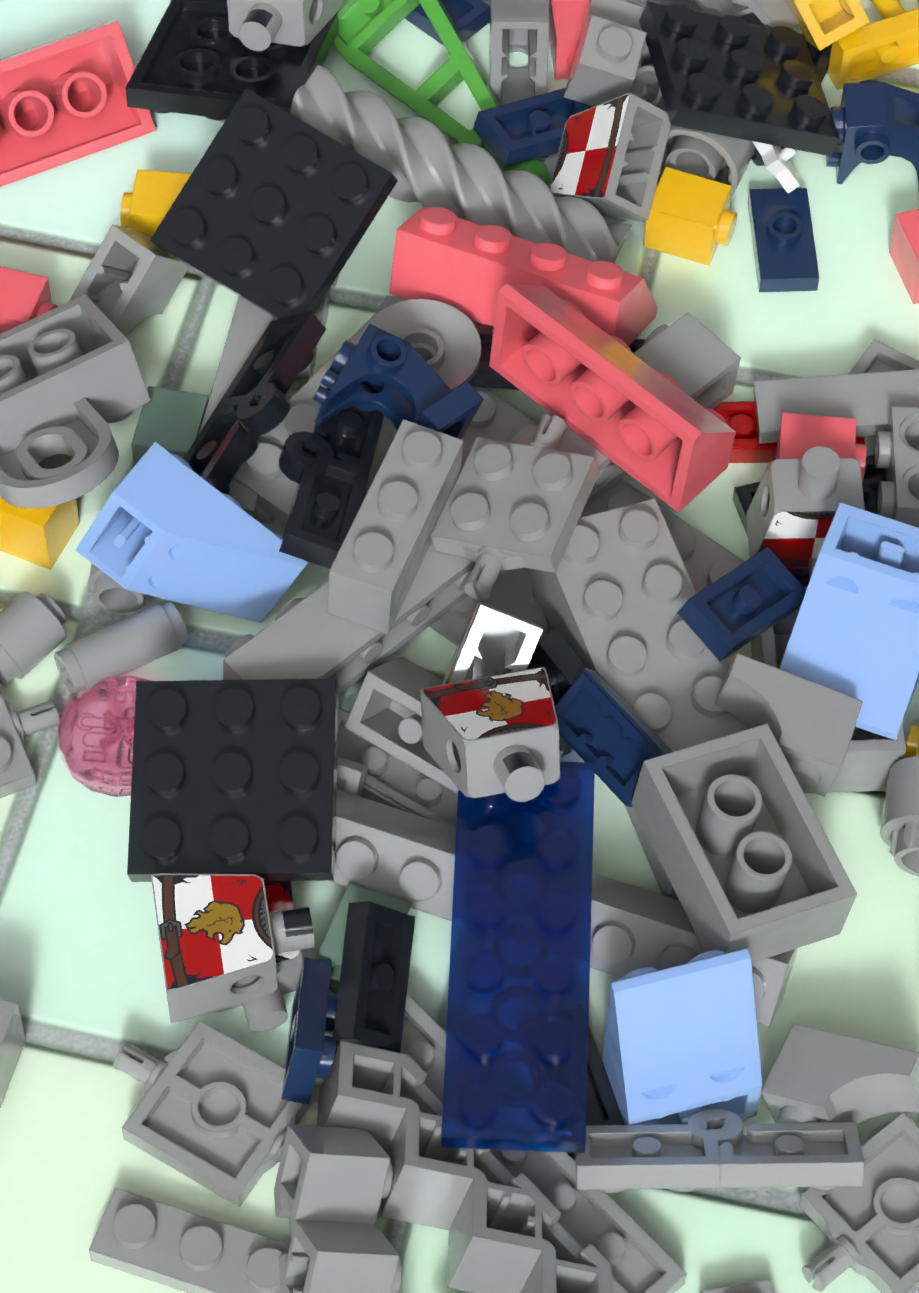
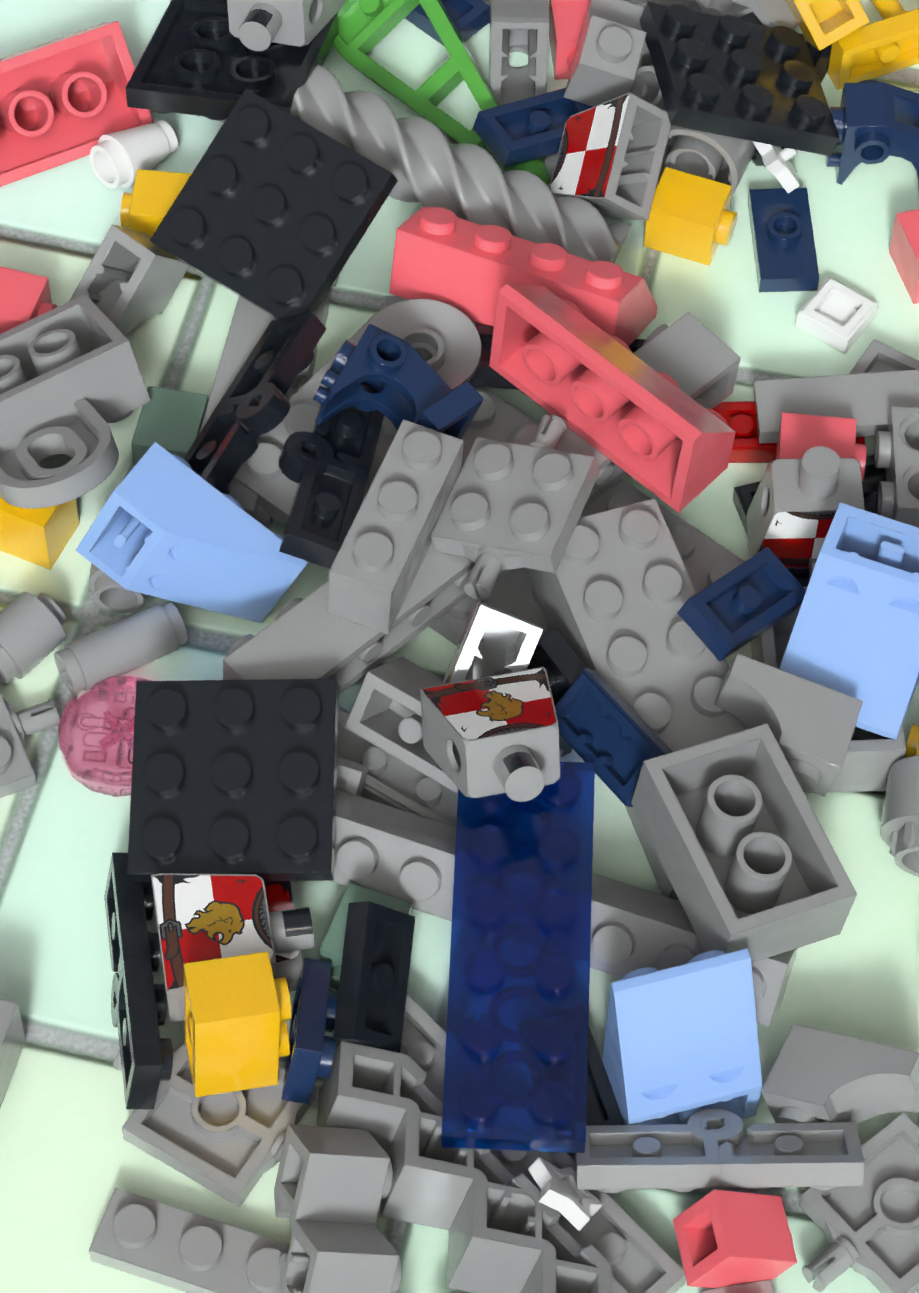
none -> white cone [90,120,178,189]
none -> black hinge [104,852,173,1109]
none -> yellow brick [184,951,291,1097]
none -> white piece [528,1157,604,1231]
none -> coral brick [673,1189,797,1288]
none -> white tile [795,277,879,354]

